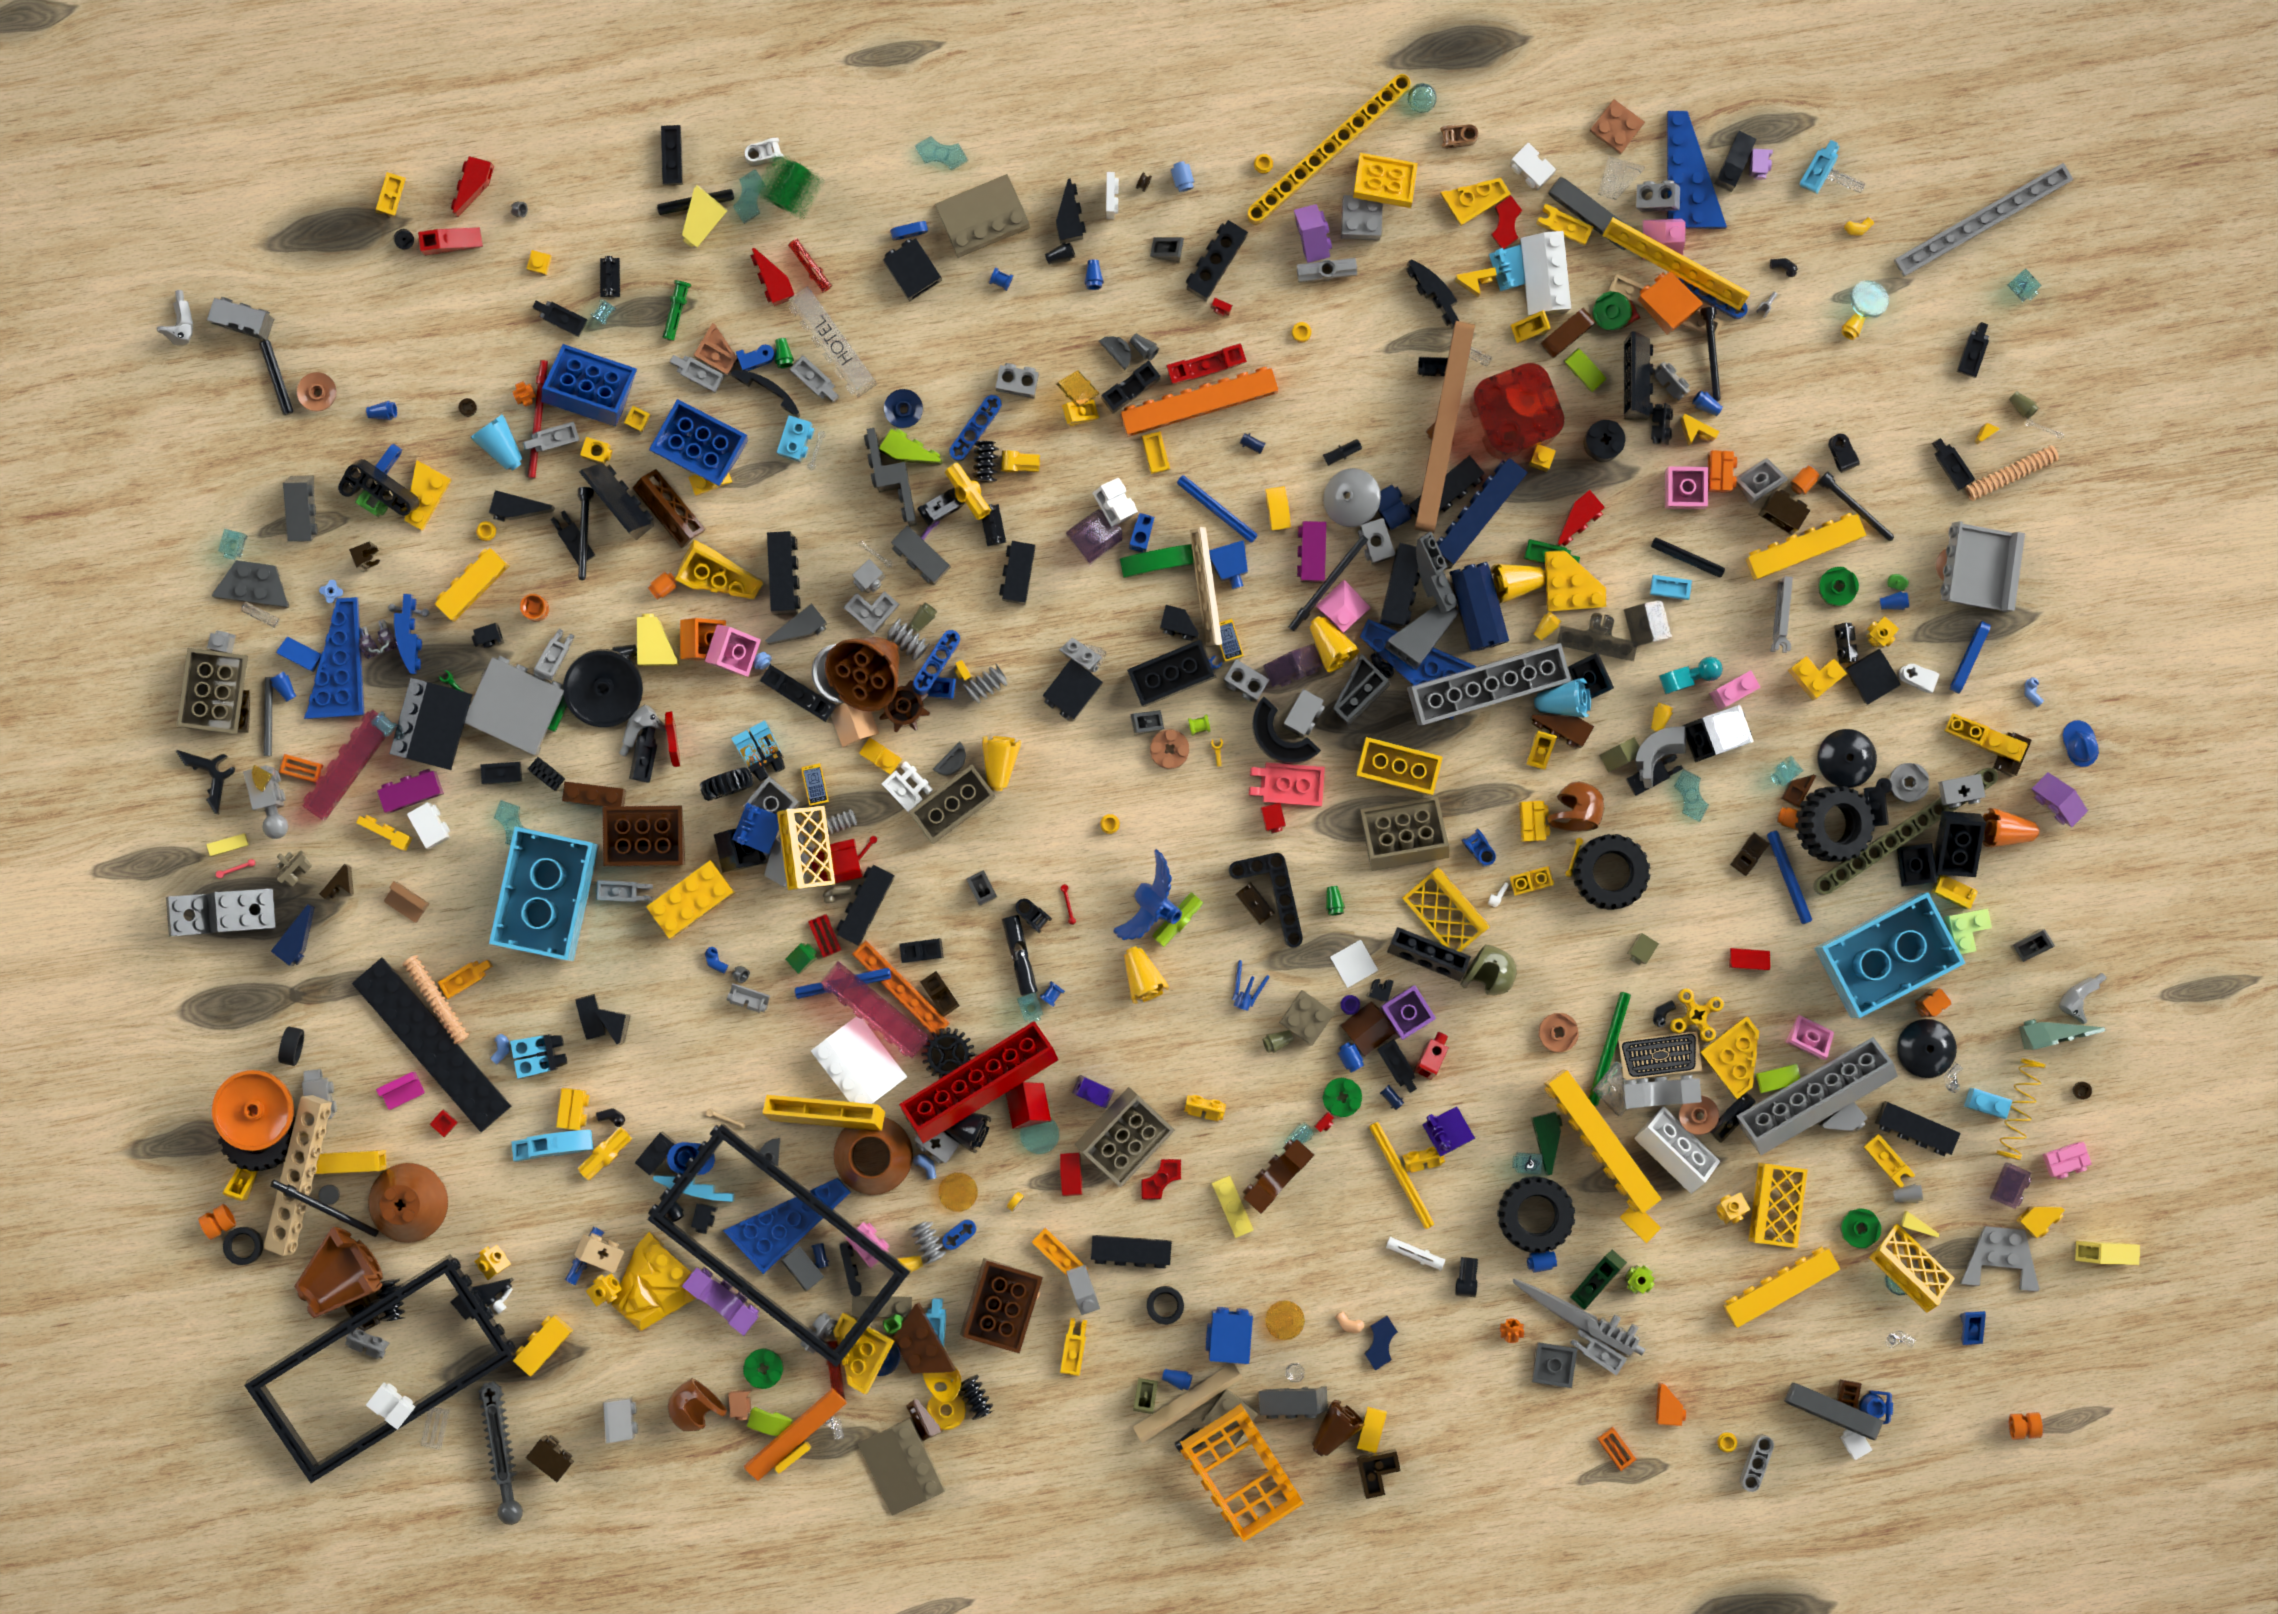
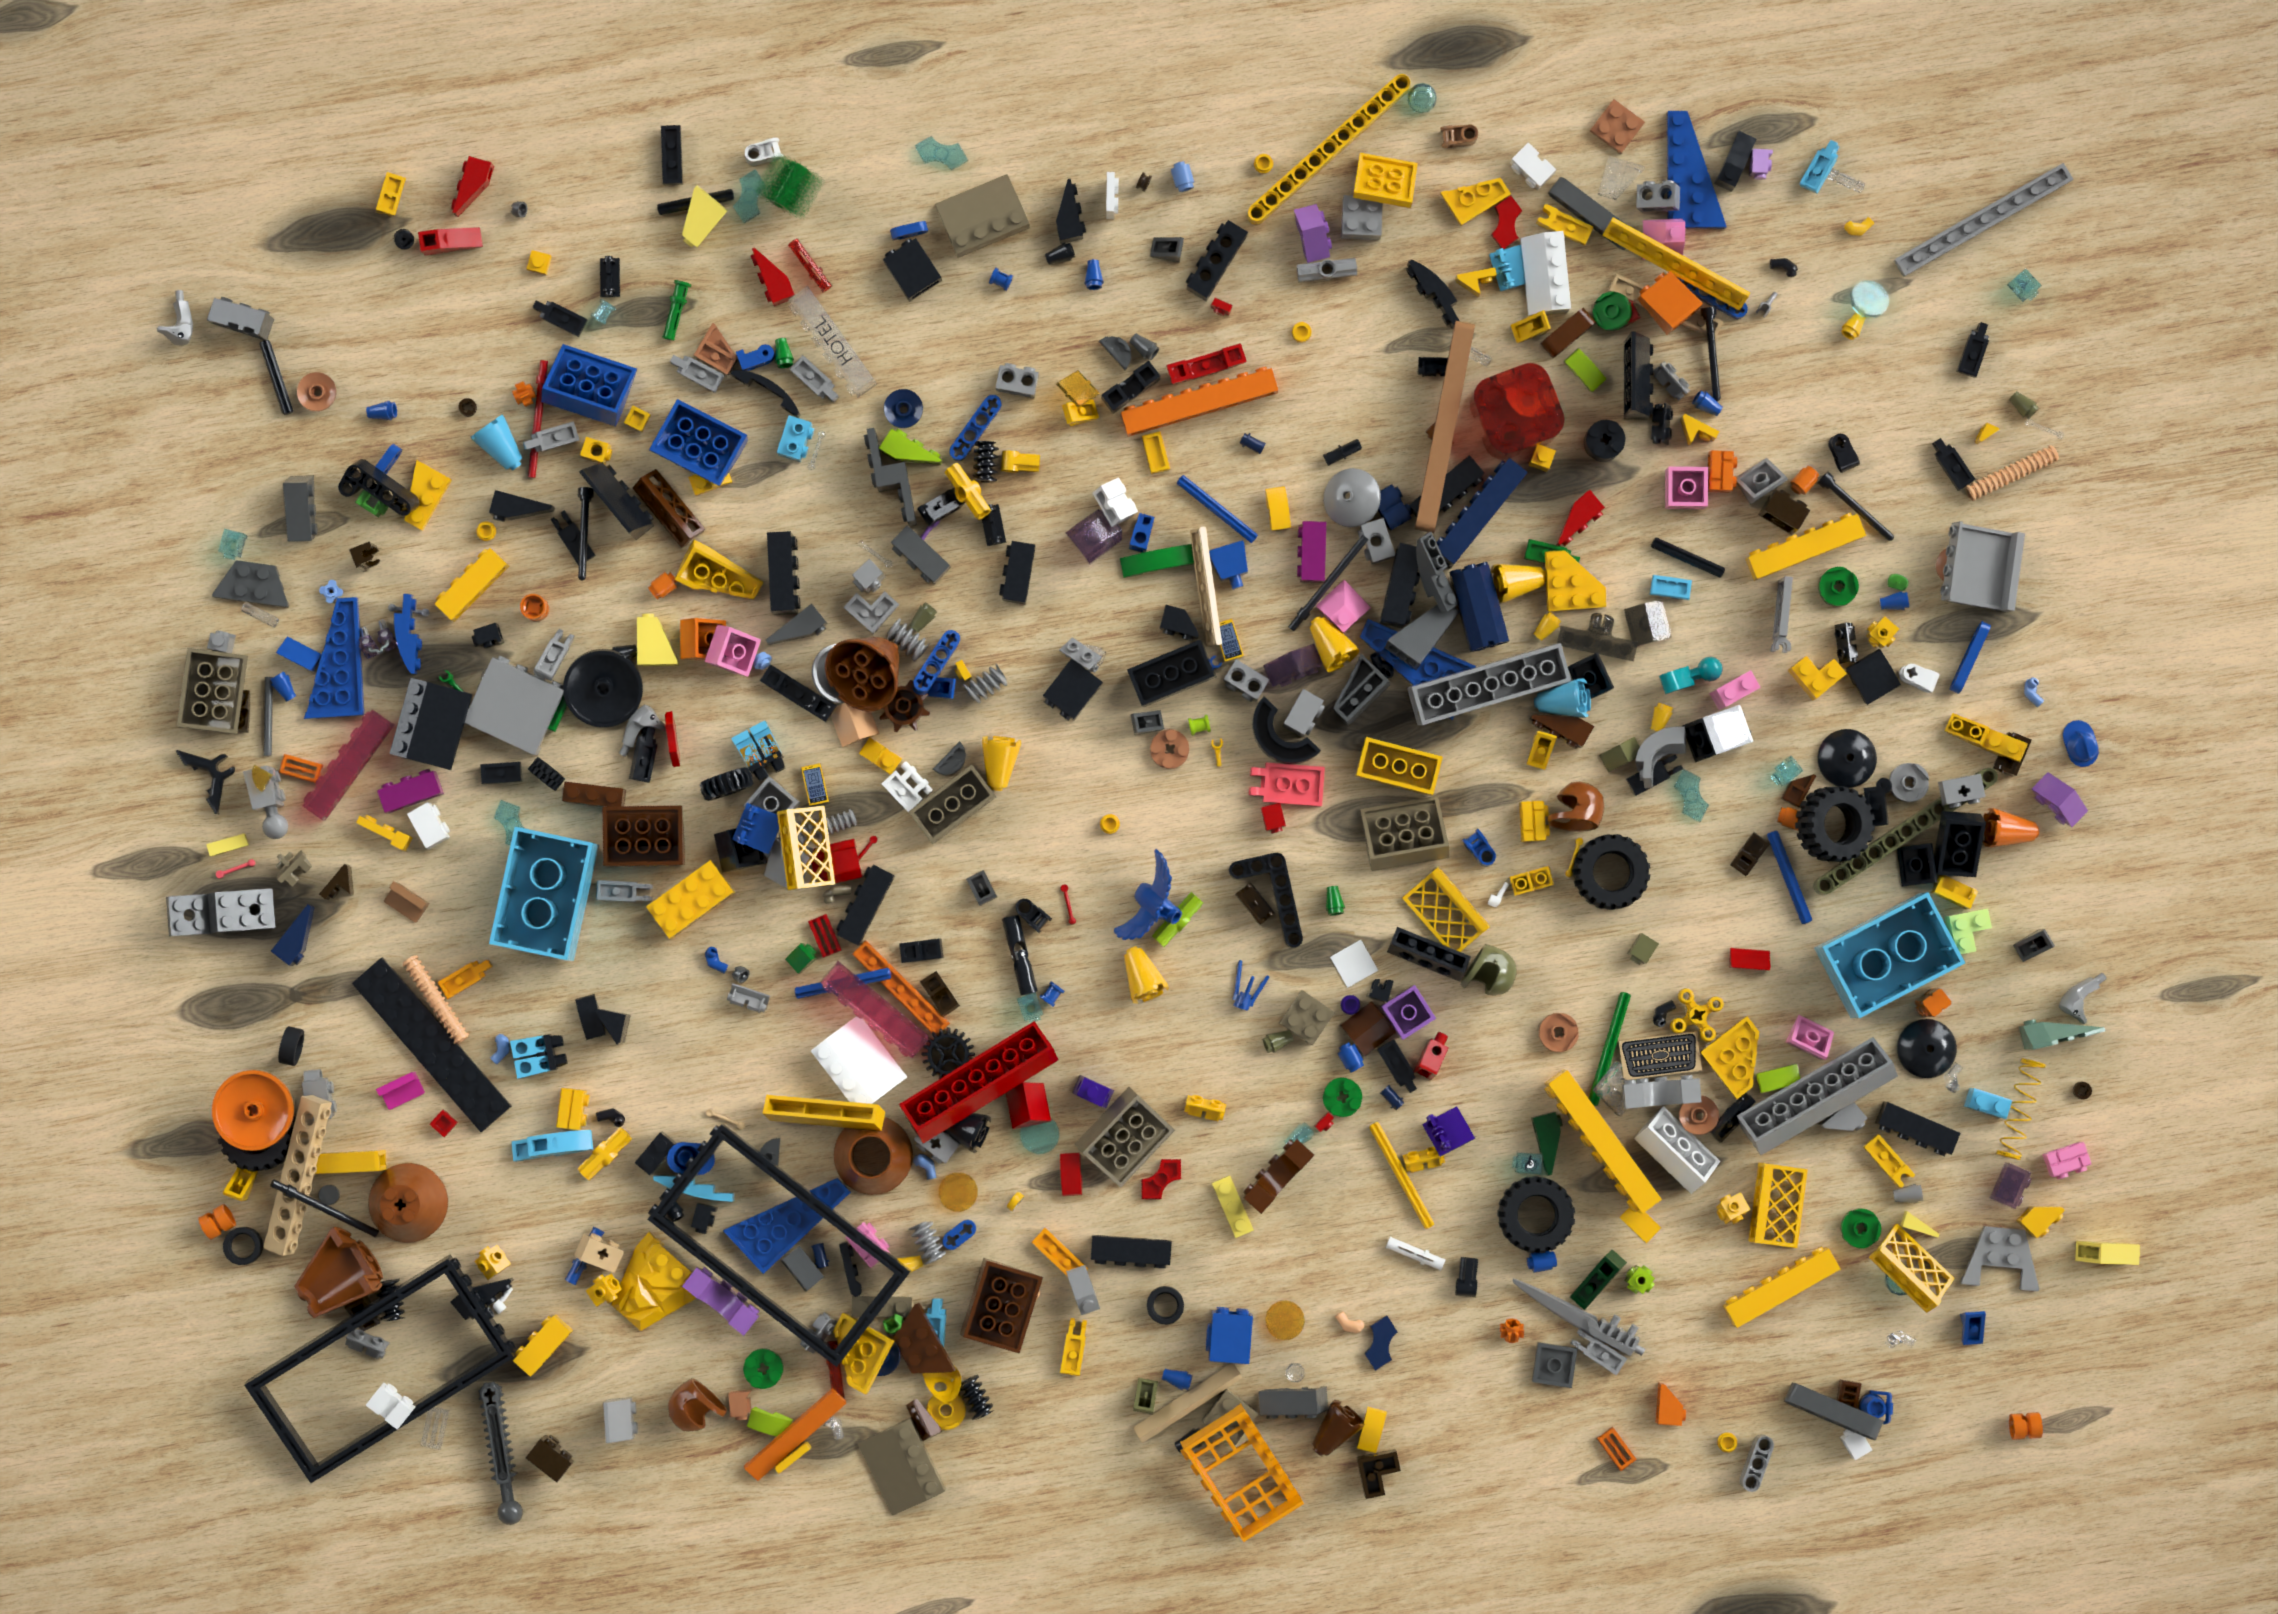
clear light blue bush [371,711,398,738] -> none

